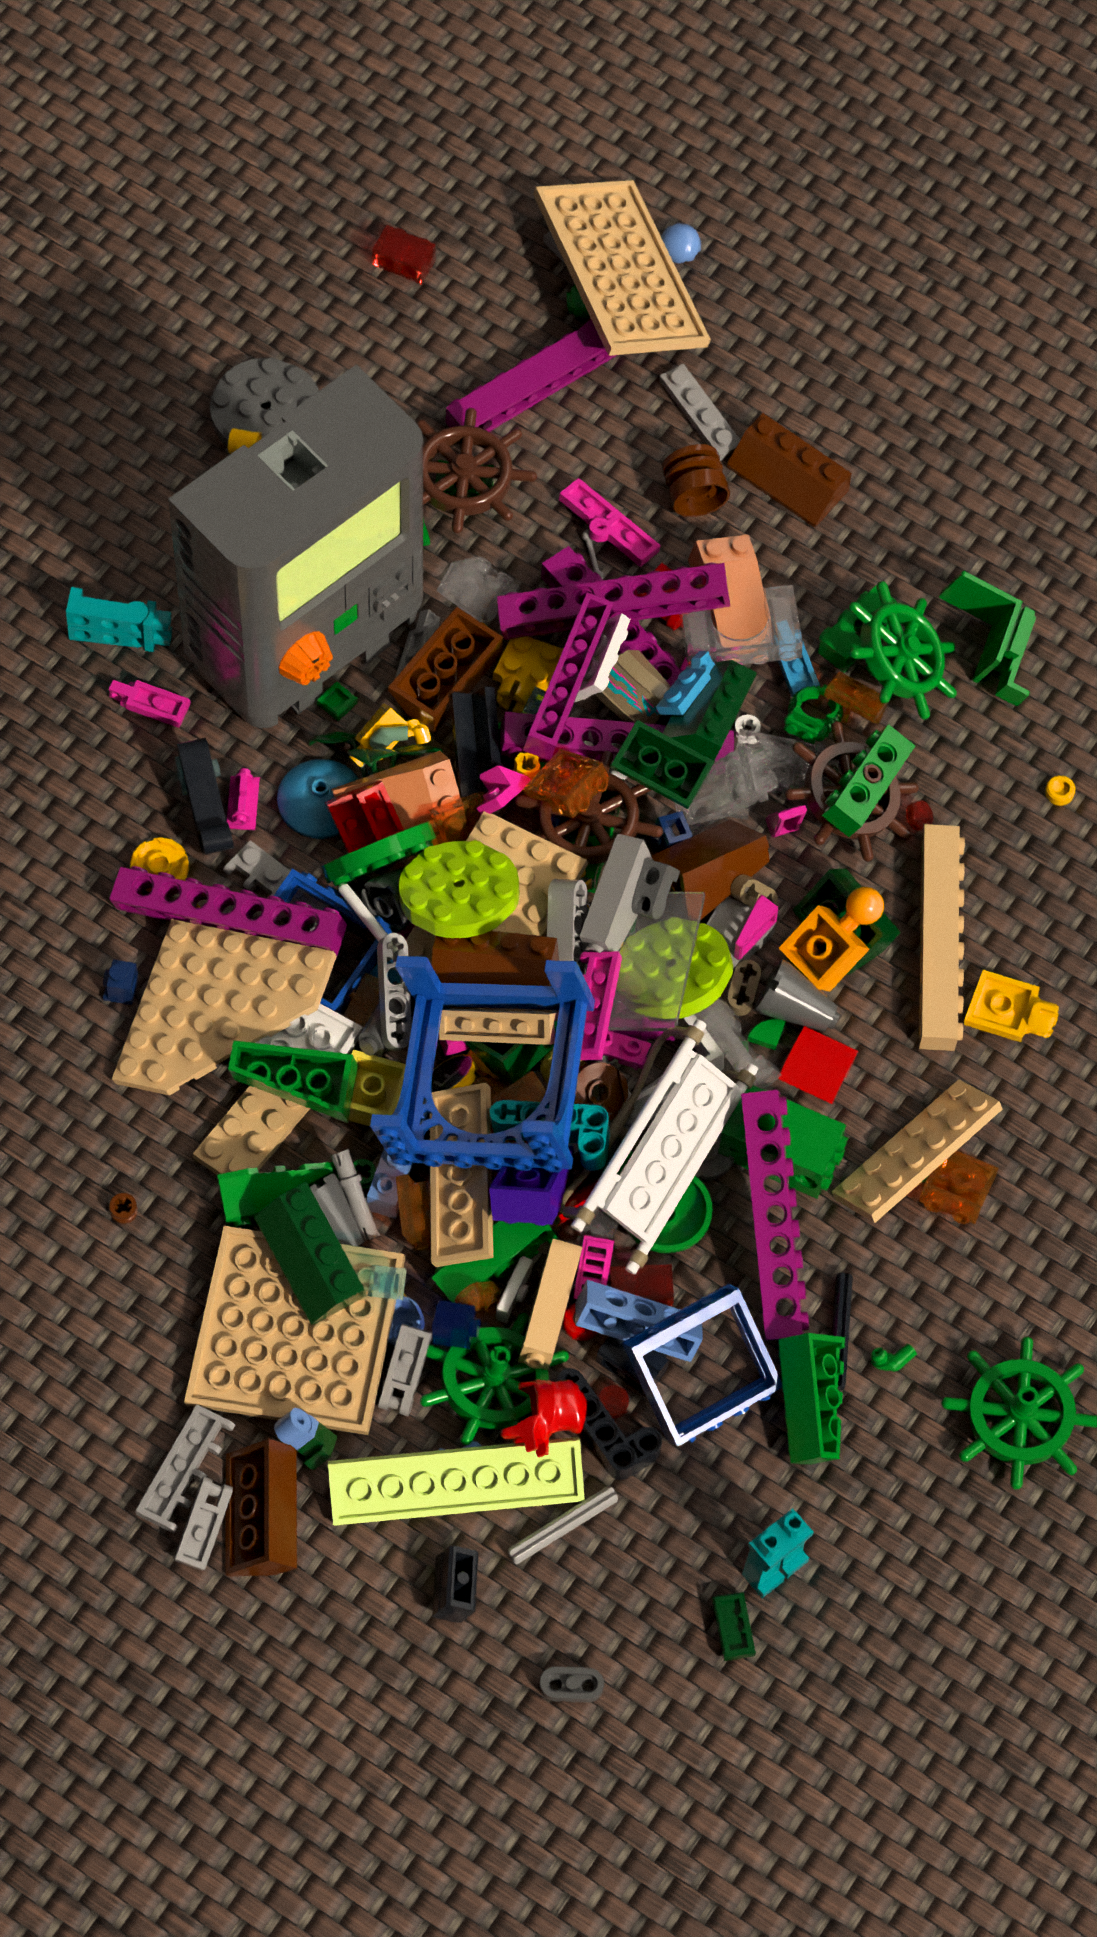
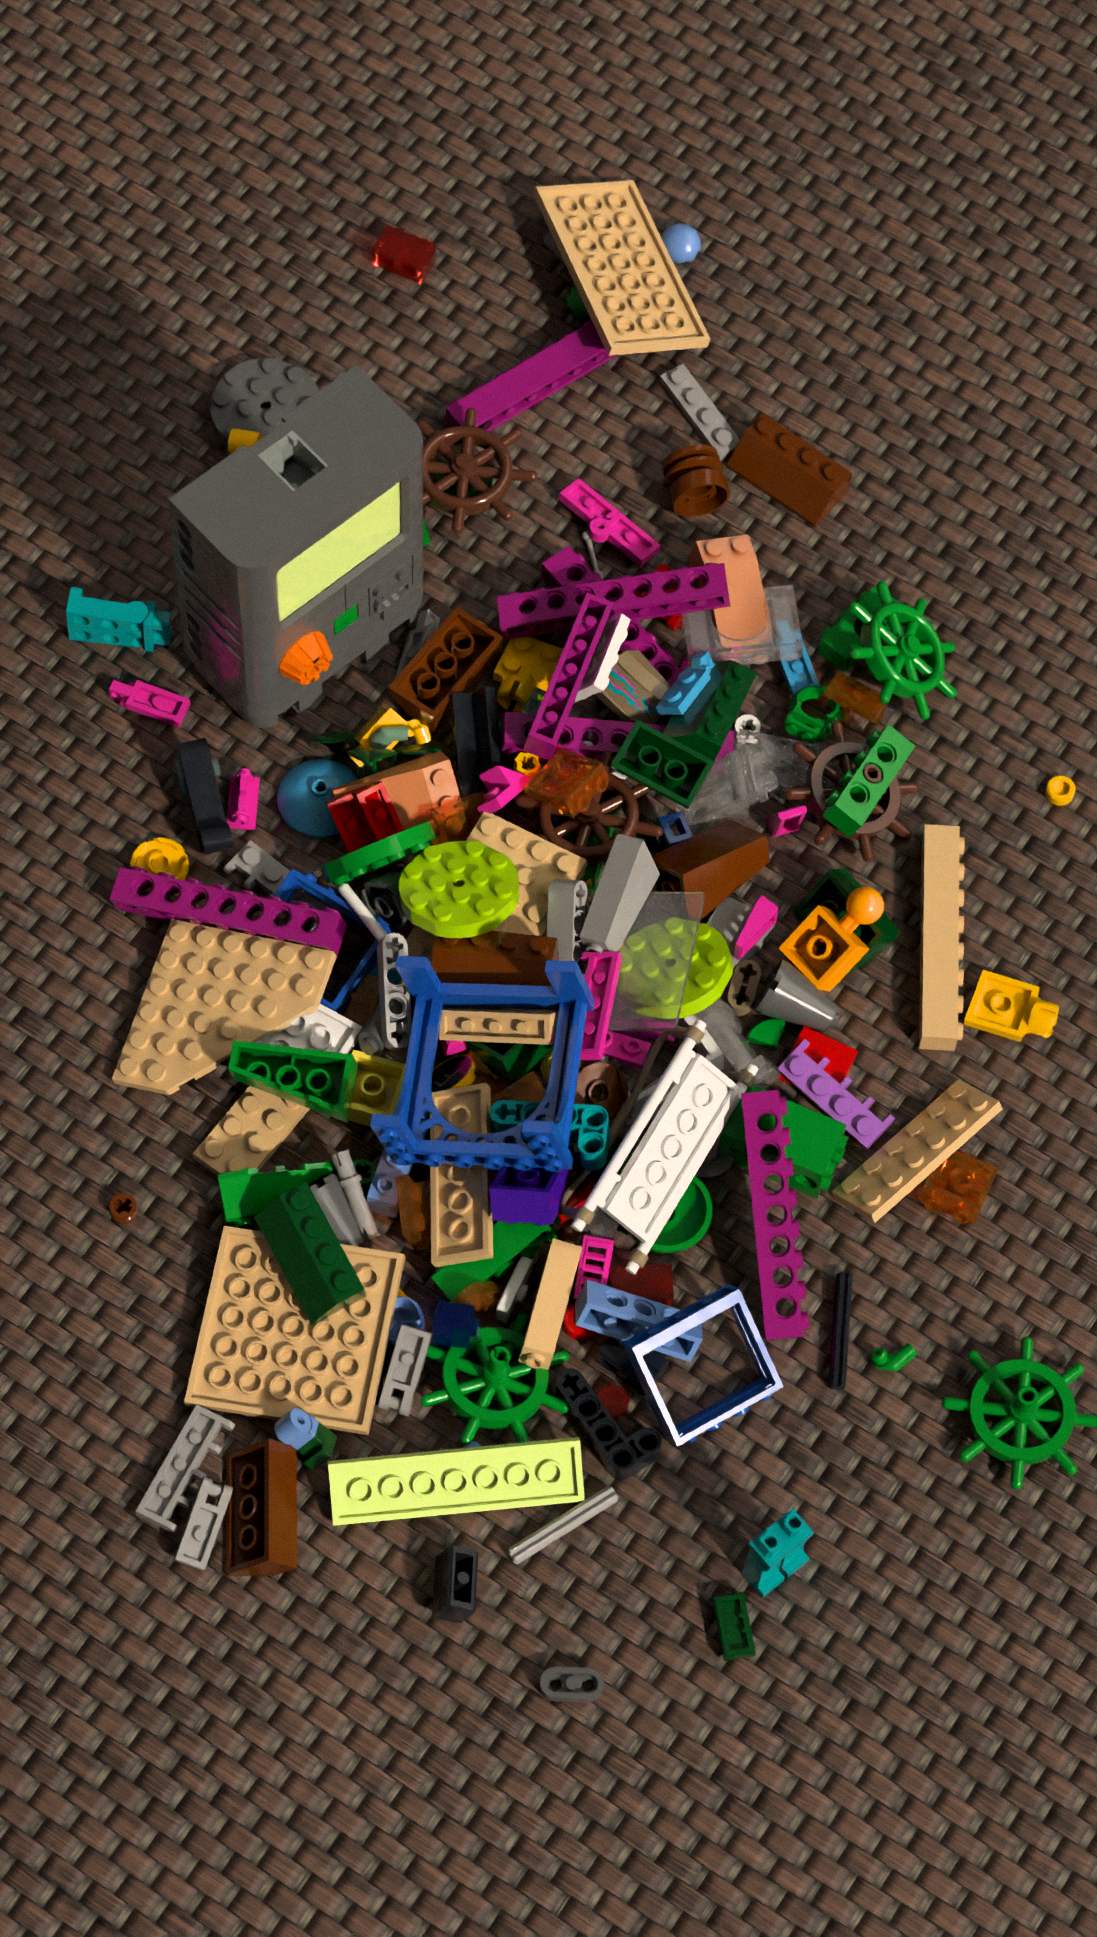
dark blue brick [103,960,139,1005] -> none
green tile [317,682,358,721] -> none
clear light blue brick [367,1265,406,1300] -> none
clear slope [436,556,520,622] -> none
red piece [501,1380,587,1458] -> none
dark grey leg [632,859,680,919] -> none
dark tan beam [731,874,778,908] -> none
green wedge [779,1333,845,1465] -> none
clear red tile [906,800,934,831] -> none
green piece [939,571,1036,706] -> none
none -> medium lavender hinge [777,1039,895,1150]

